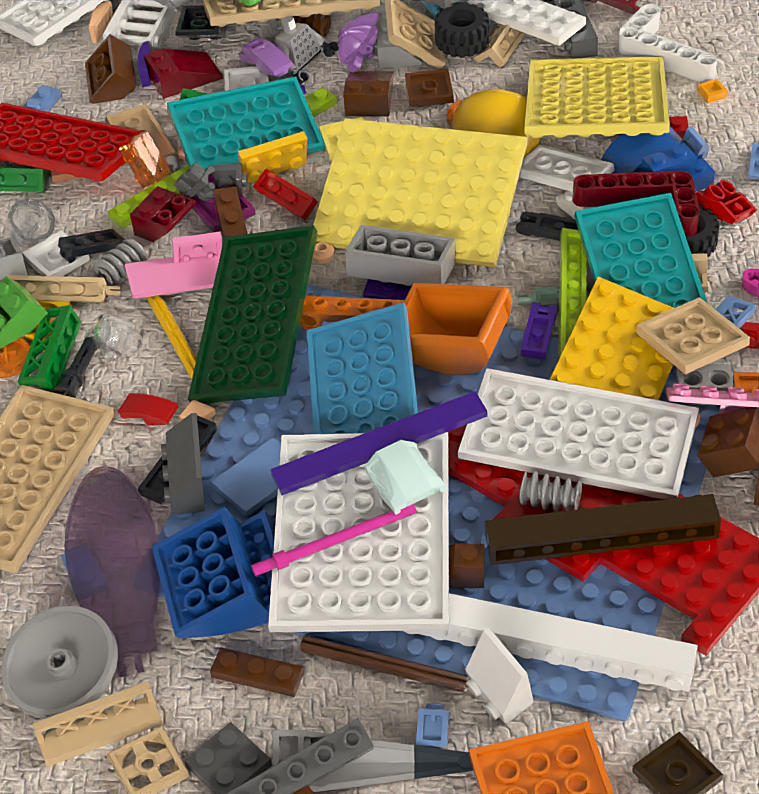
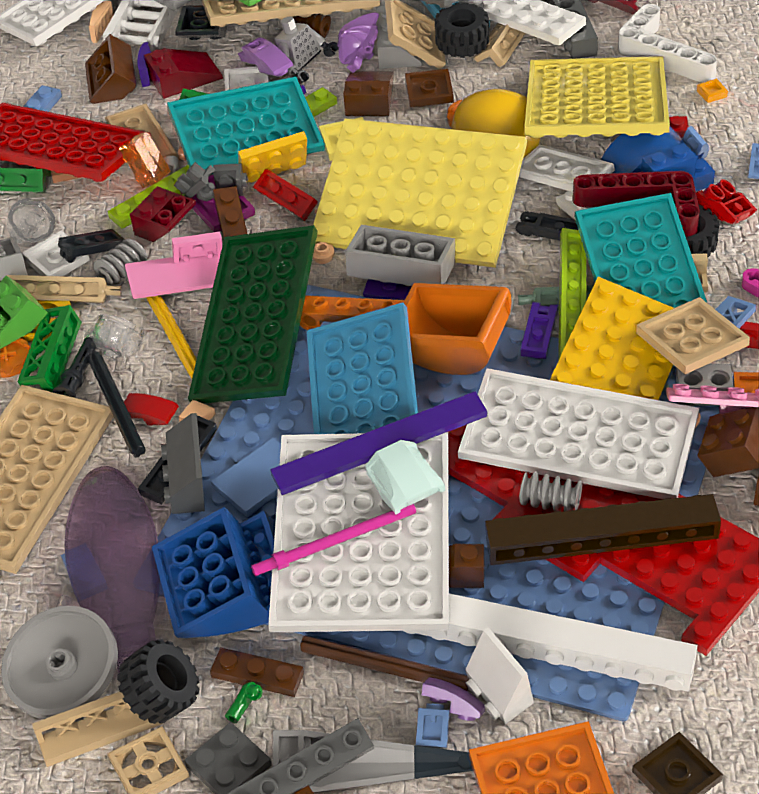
none -> black axle [87,351,146,458]
none -> black tyre [117,639,200,724]
none -> green arm [225,682,263,724]
none -> medium lavender slope [422,677,485,721]

